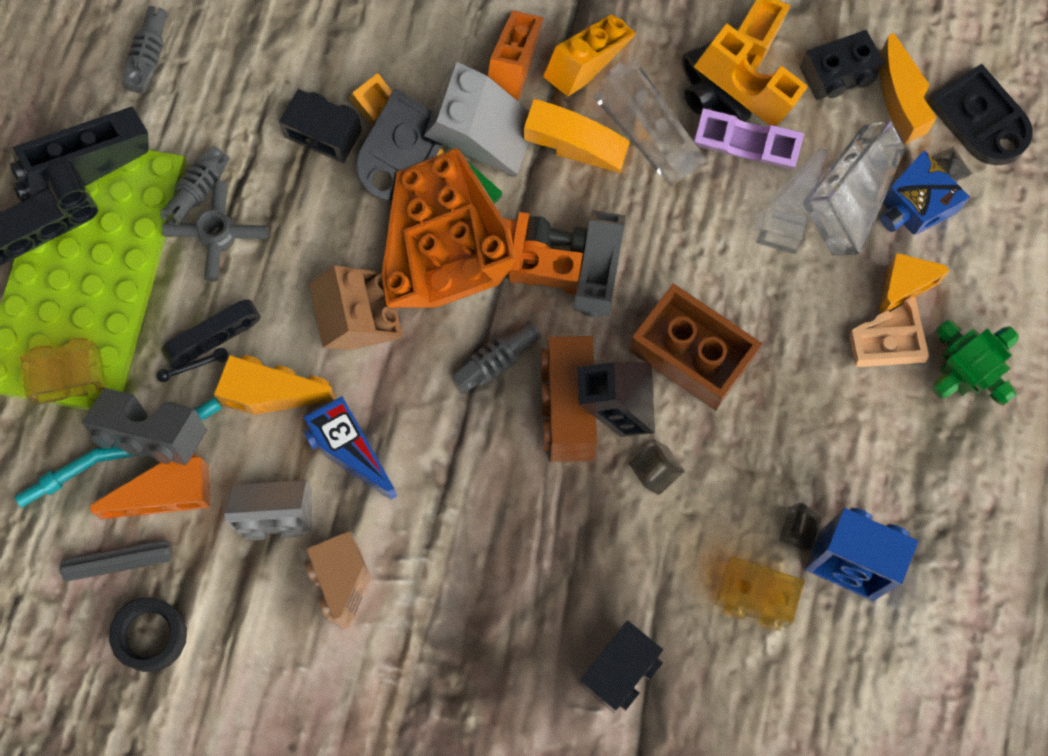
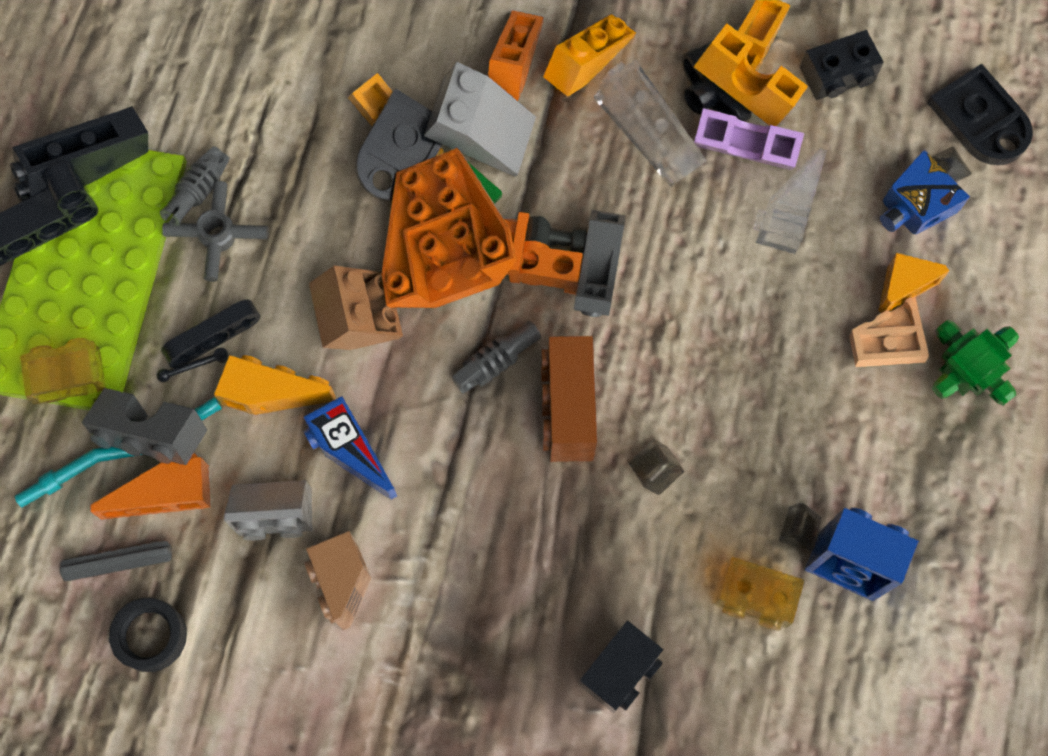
dark grey hinge [123,6,168,94] -> none
black brick [279,89,362,163] -> none
light orange slope [524,99,630,173] -> none
black slope [577,362,655,437] -> none
dark orange brick [629,283,763,411] -> none
clear slope [802,121,905,256] -> none
light orange slope [880,33,937,144] -> none

